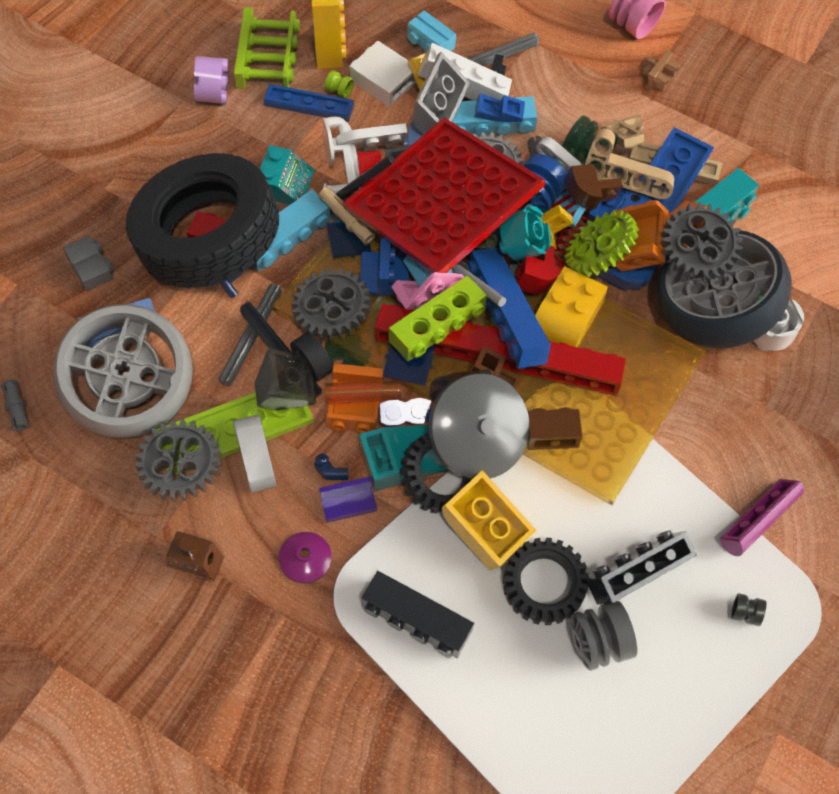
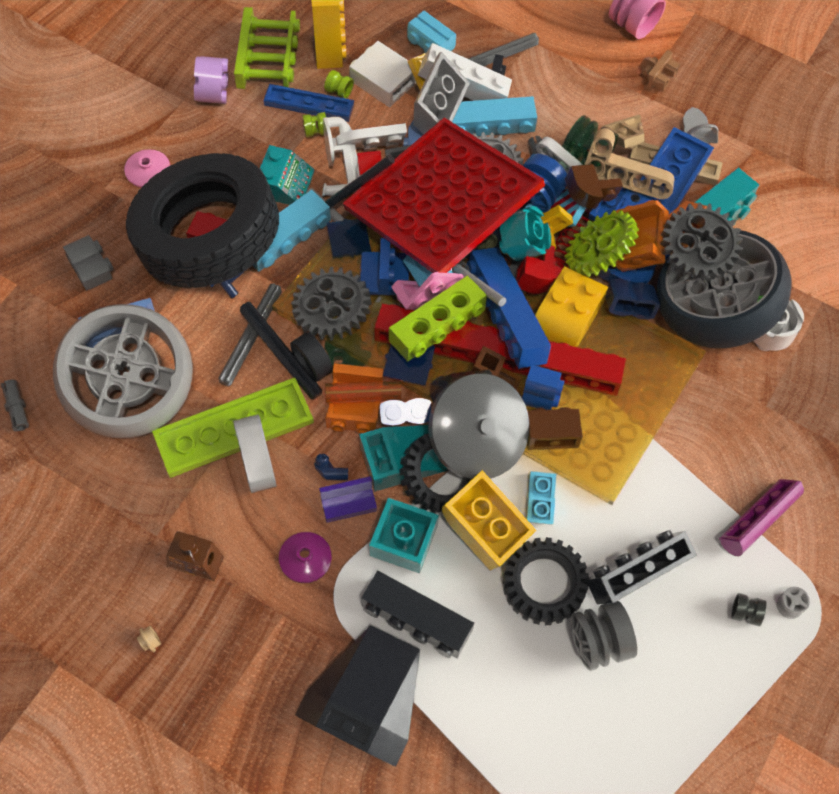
dark grey gear [135,419,222,502] -> none
clear smoke slope [255,348,316,410] -> none
tan pin [318,187,375,245] -> none
blue slope [475,94,525,122] -> none
none -> bright pink dish [124,150,170,188]
none -> tan plate [137,626,161,652]
none -> black wedge [295,625,420,767]
none -> lime wheel [302,112,326,138]
none -> teal brick [369,498,439,574]
none -> blue brick [522,364,565,410]
none -> medium azure slope [527,471,556,525]
none -> dark blue brick [605,279,660,320]
none -> light grey piece [683,107,719,144]
none -> light grey wheel [777,587,810,619]

